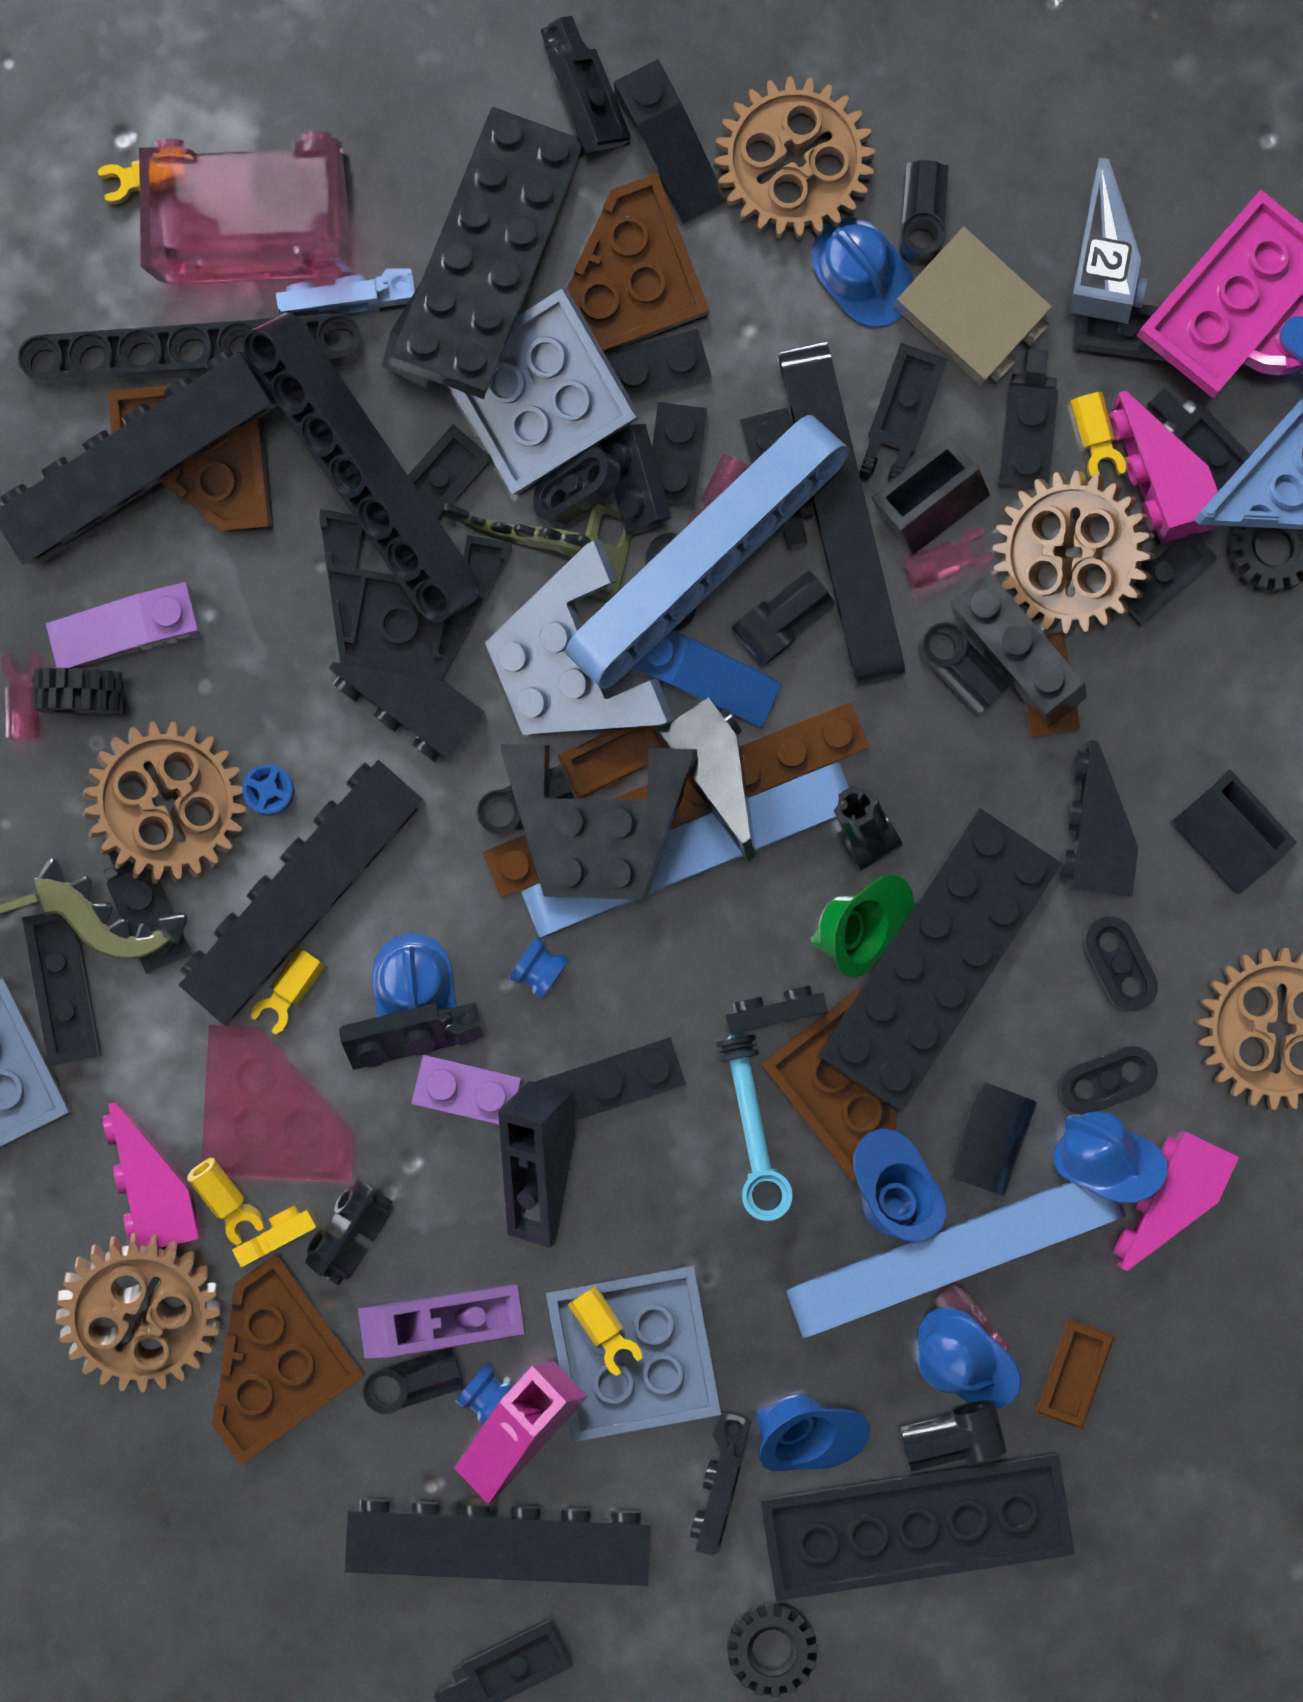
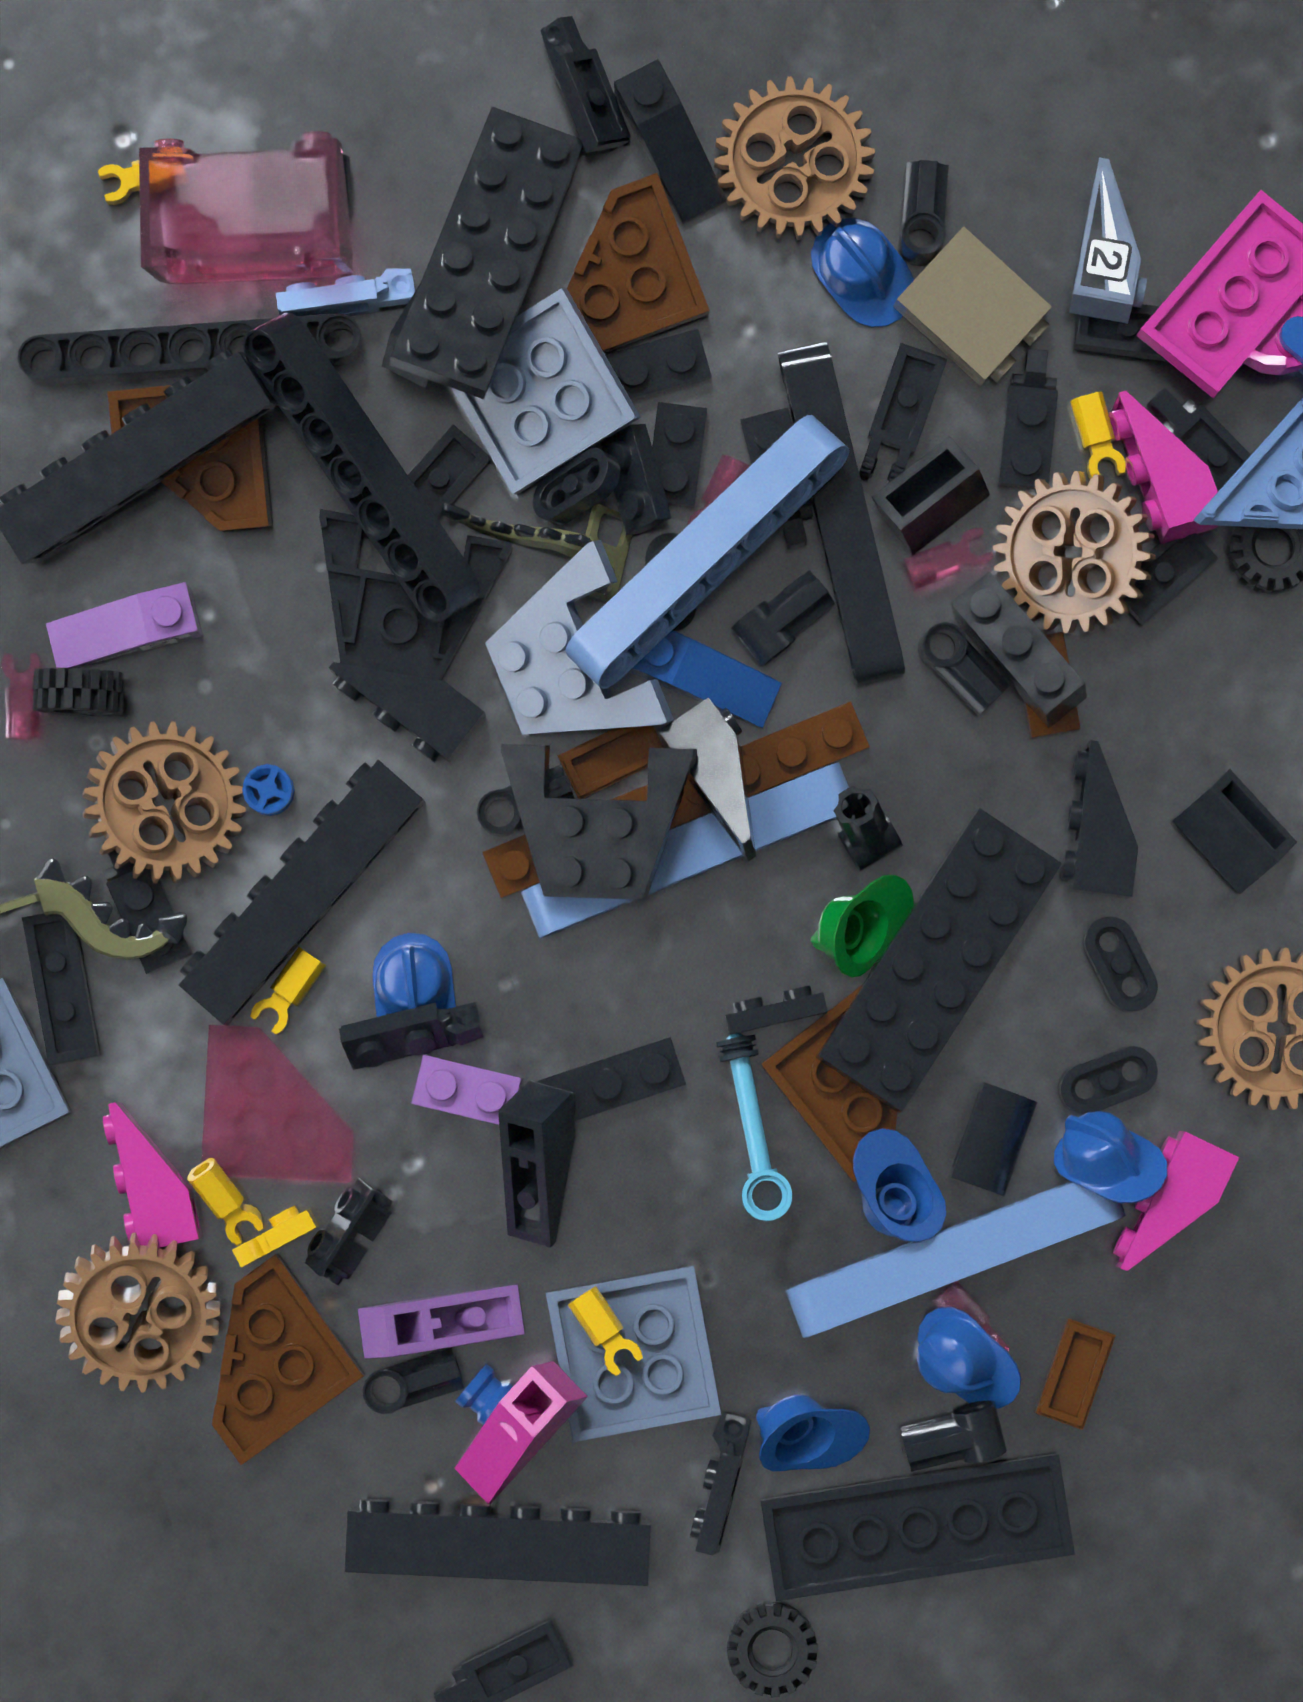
blue wheel [509,938,569,1000] -> none

